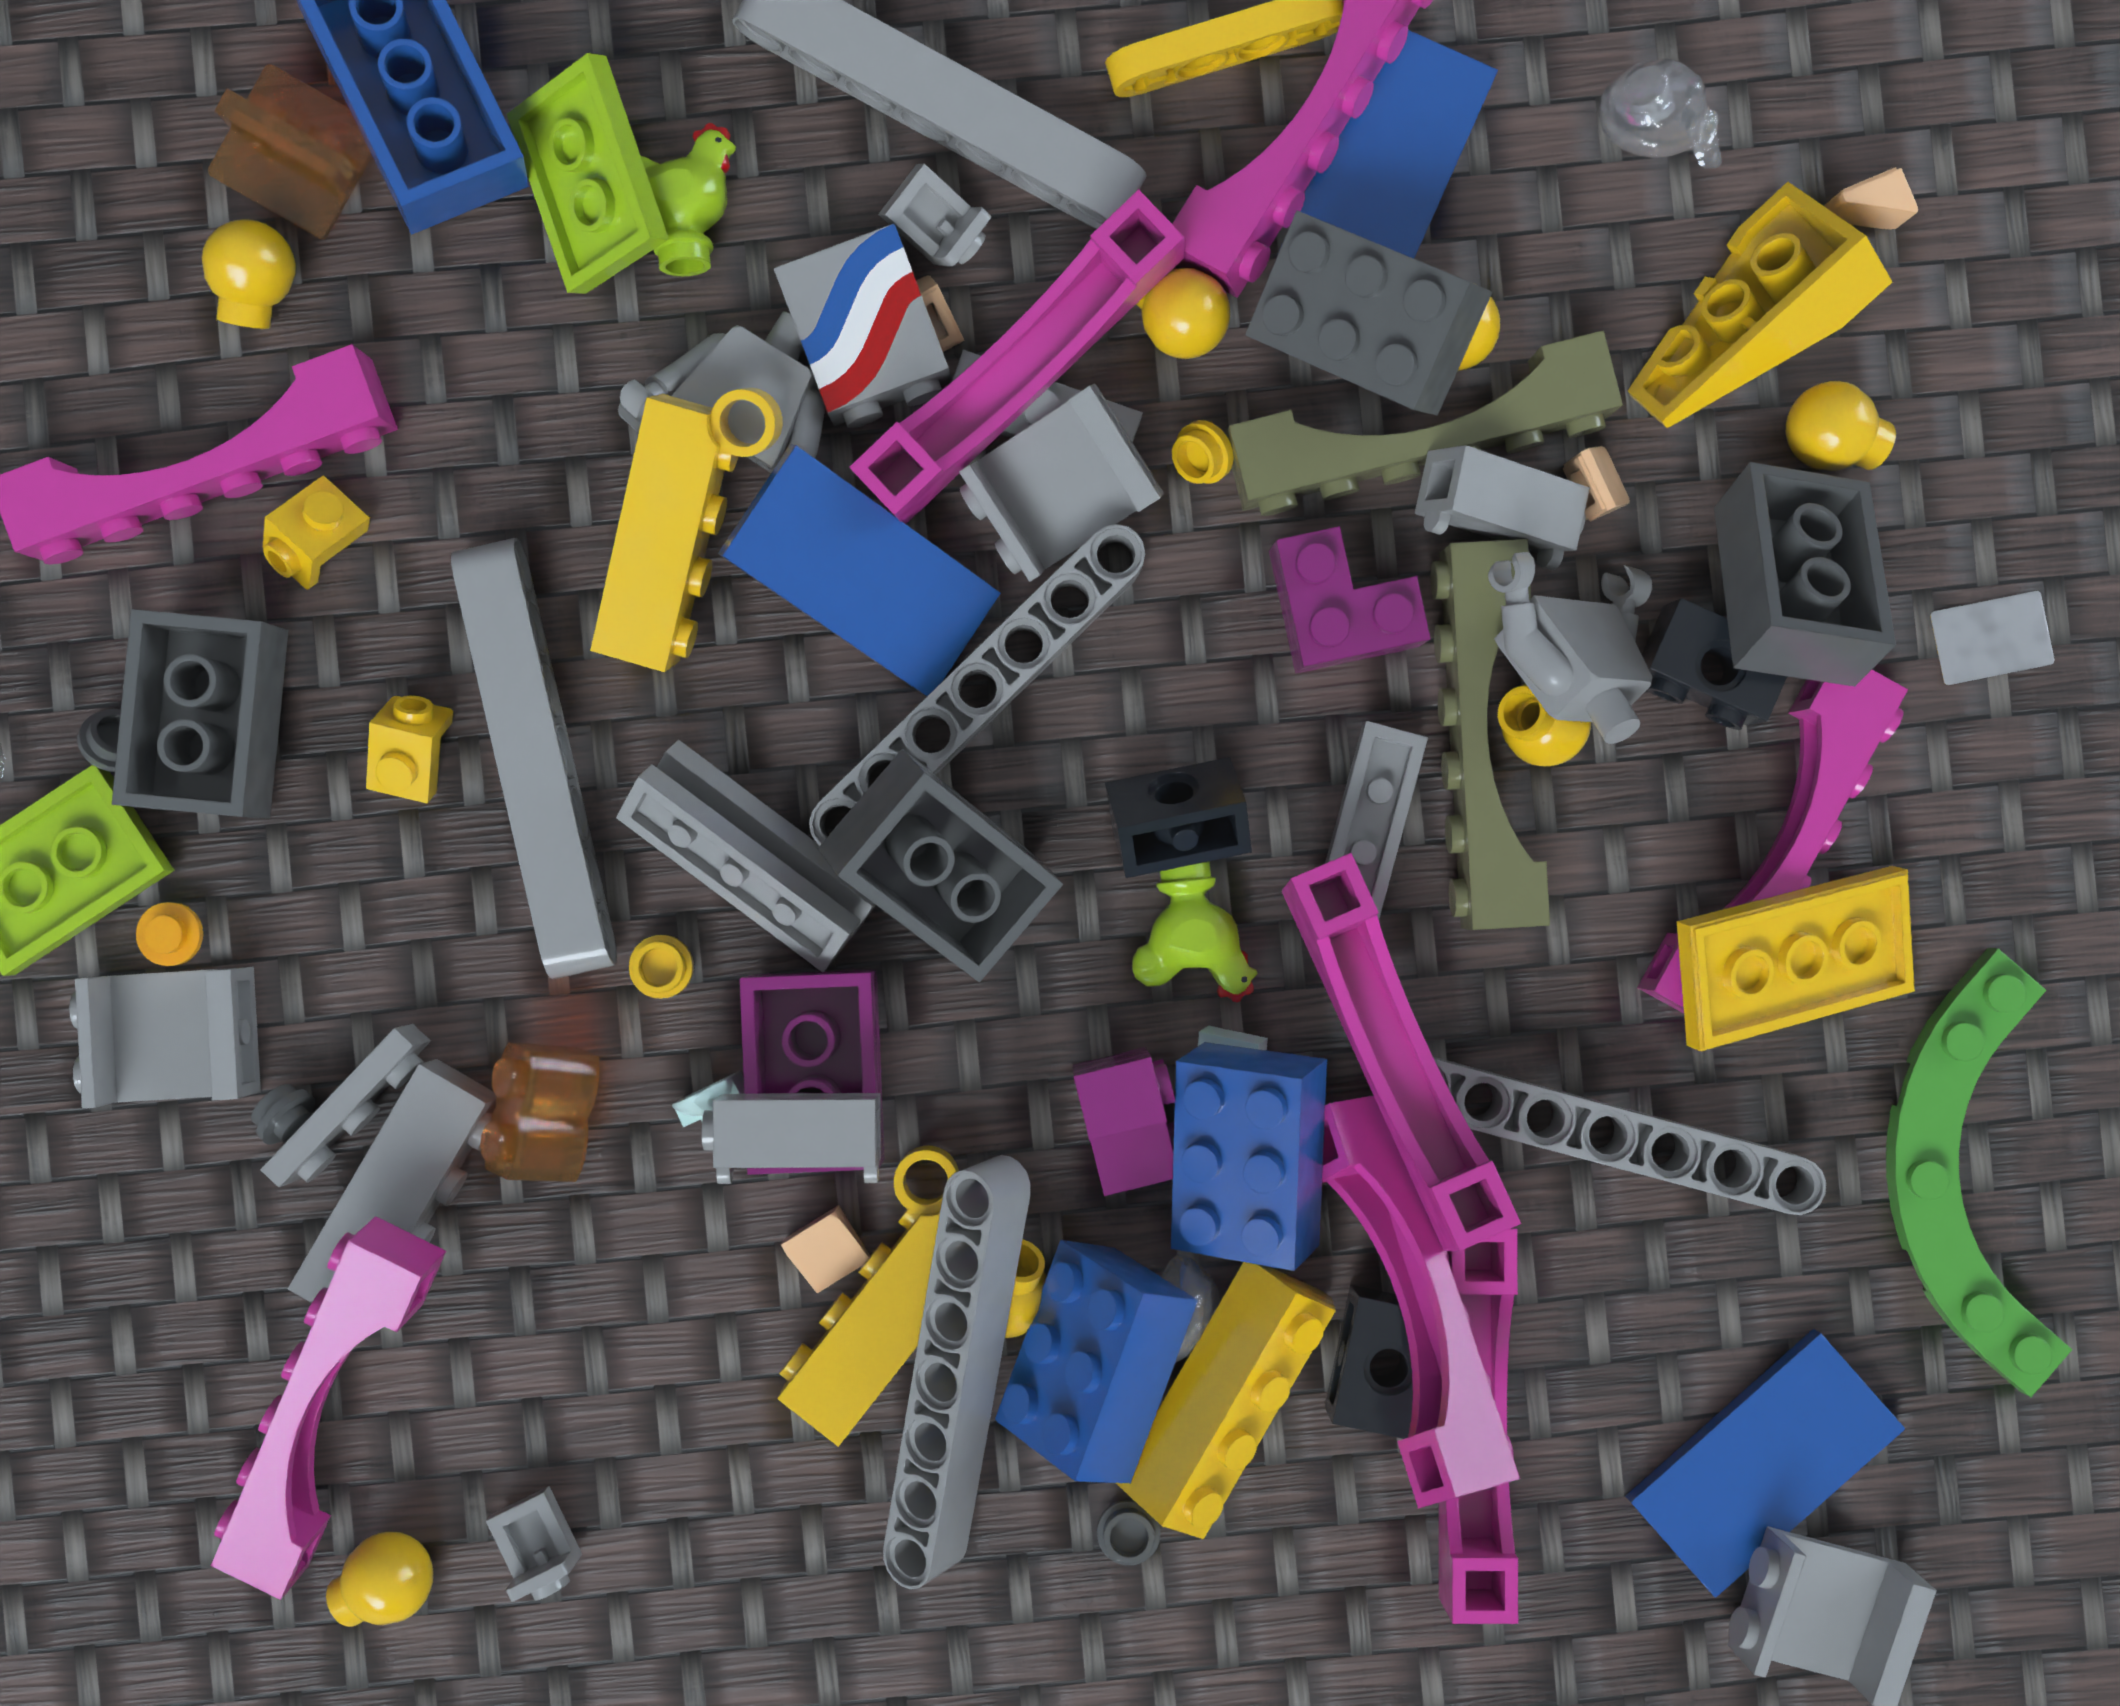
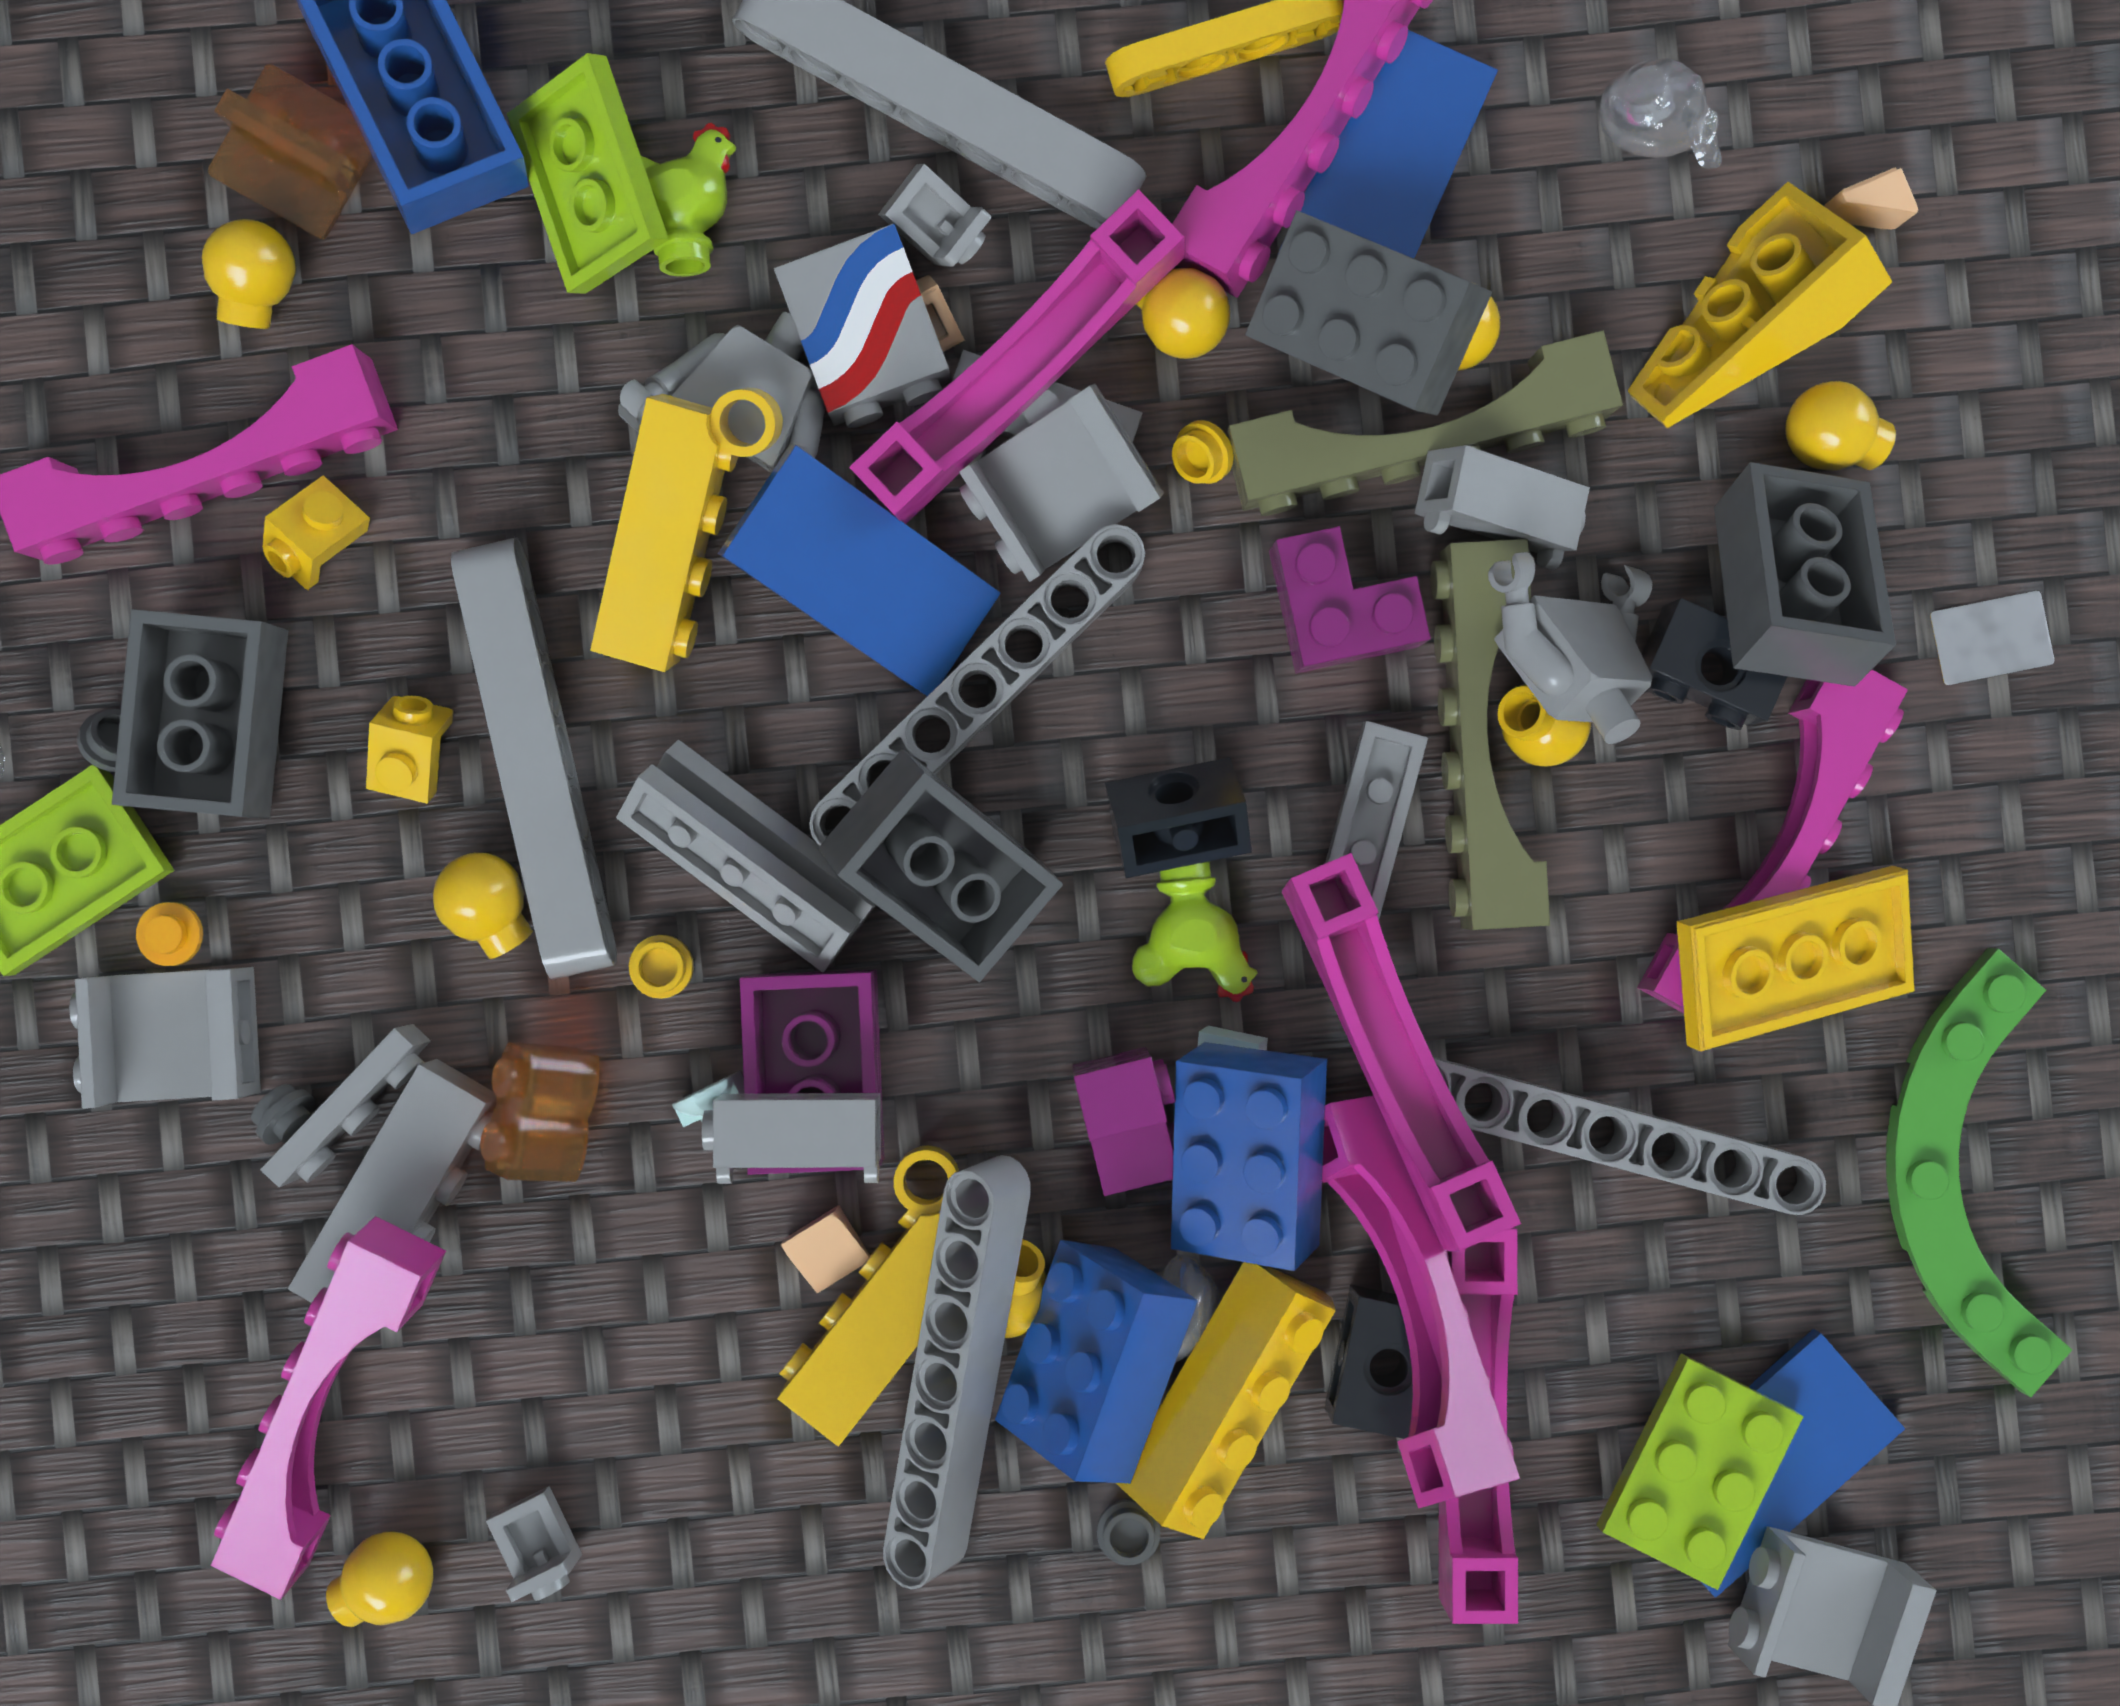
light nougat slope [1563,446,1630,521] -> none
none -> yellow piece [433,853,533,959]
none -> lime plate [1596,1353,1804,1590]

